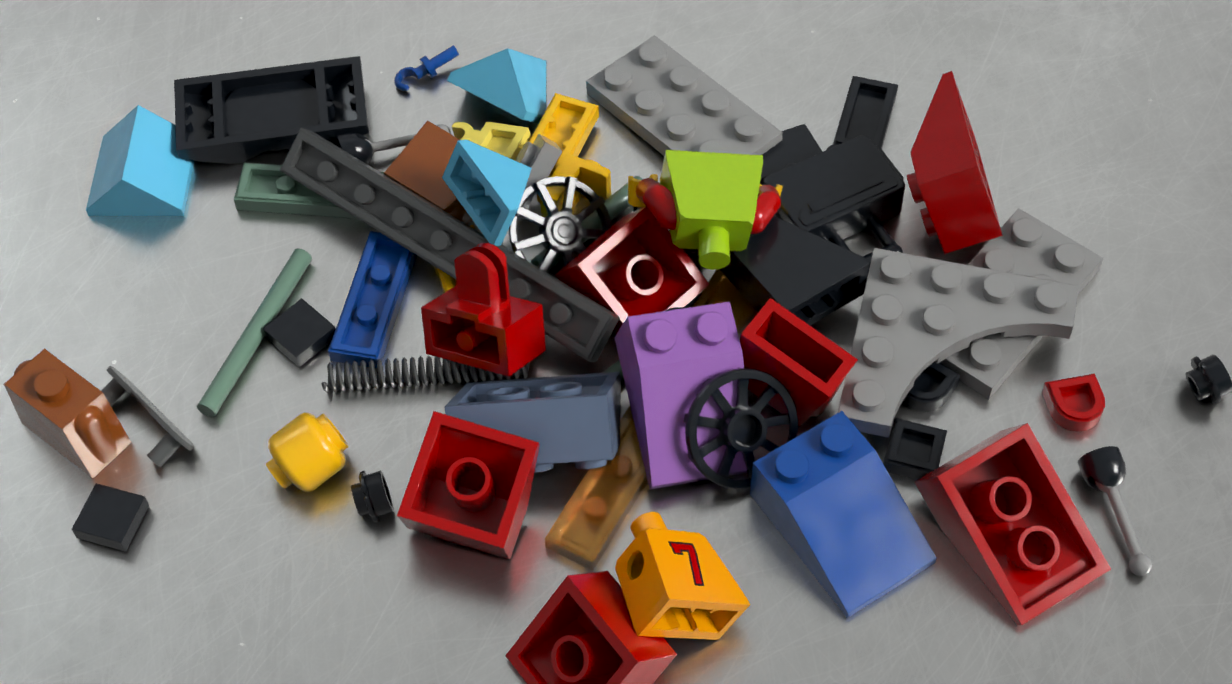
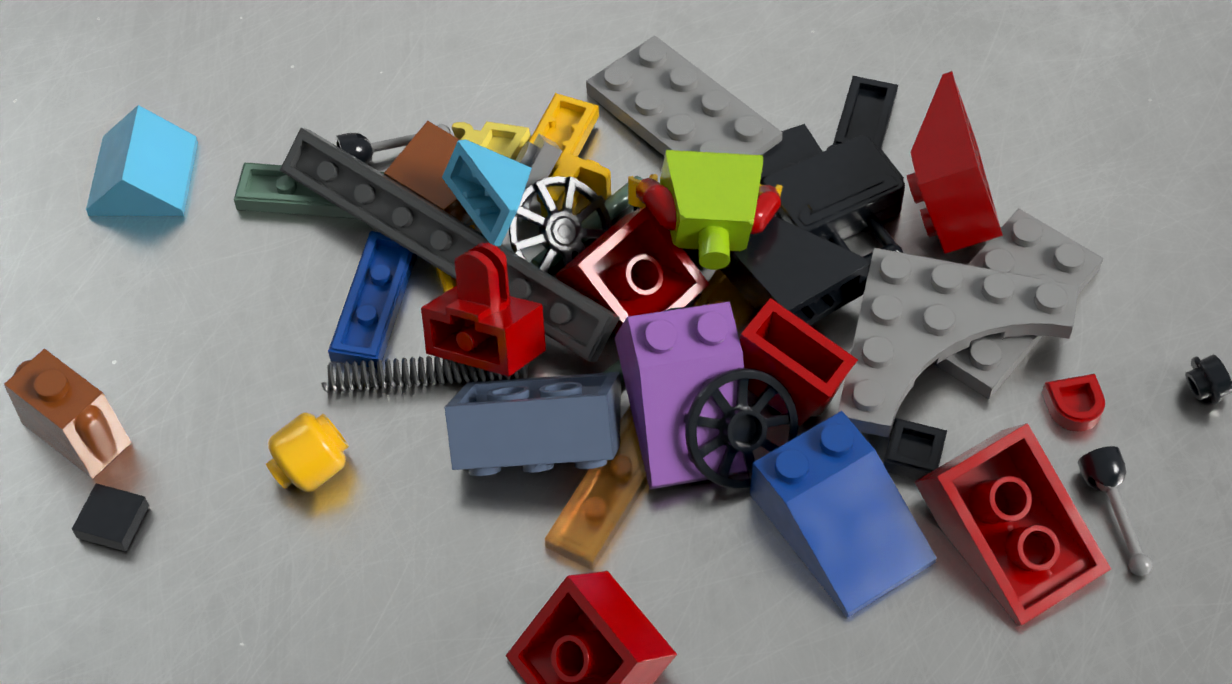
dark grey piece [101,366,195,467] -> none
black slope [174,56,369,164] -> none
sand green bar [197,248,312,417] -> none
black tile [263,298,336,367] -> none
black plate [351,470,394,522] -> none
blue hand [394,45,459,91] -> none
red slope [397,411,540,560] -> none
medium azure slope [447,48,547,124] -> none
light orange torso [615,512,750,640] -> none
black tile [902,362,961,412] -> none

